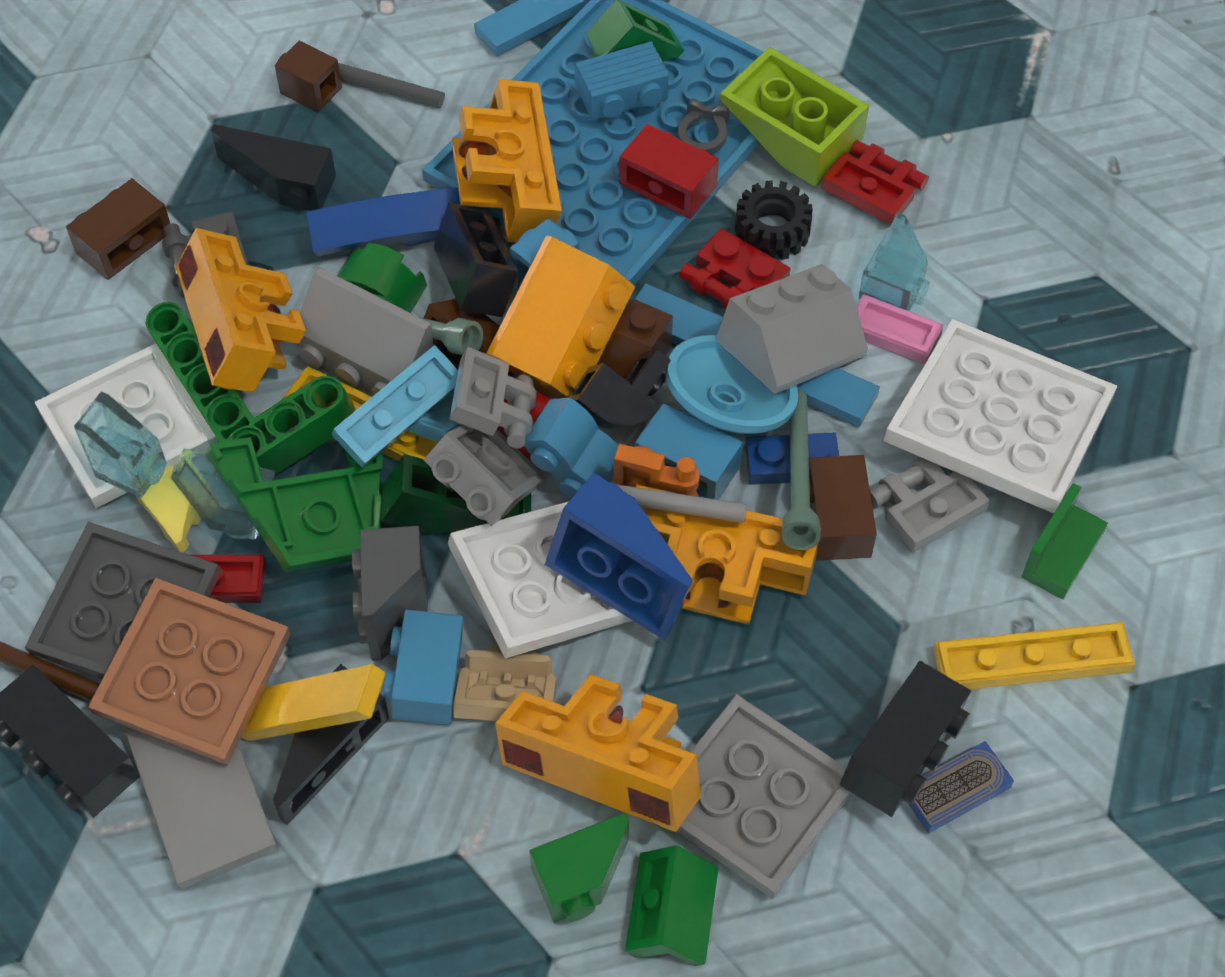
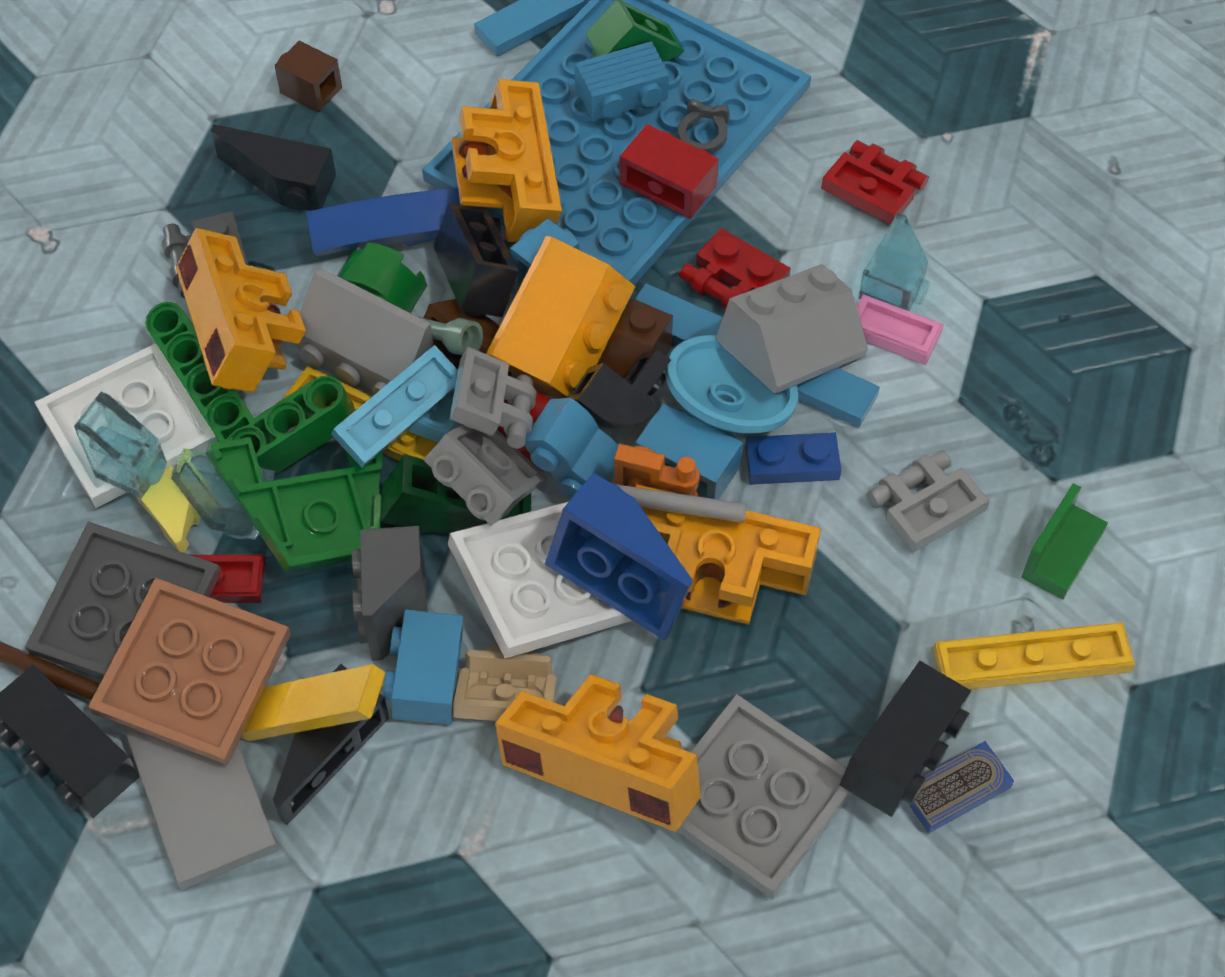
reddish brown brick [66,178,171,280] -> none
dark grey bar [338,63,445,108] -> none
green slope [529,812,629,923] -> none
green panel [625,845,718,966] -> none
lime slope [720,47,869,187] -> none
black tyre [735,180,813,260] -> none
sand green piece [782,389,821,550] -> none
reddish brown brick [809,455,877,561] -> none
white plate [883,319,1117,514] -> none

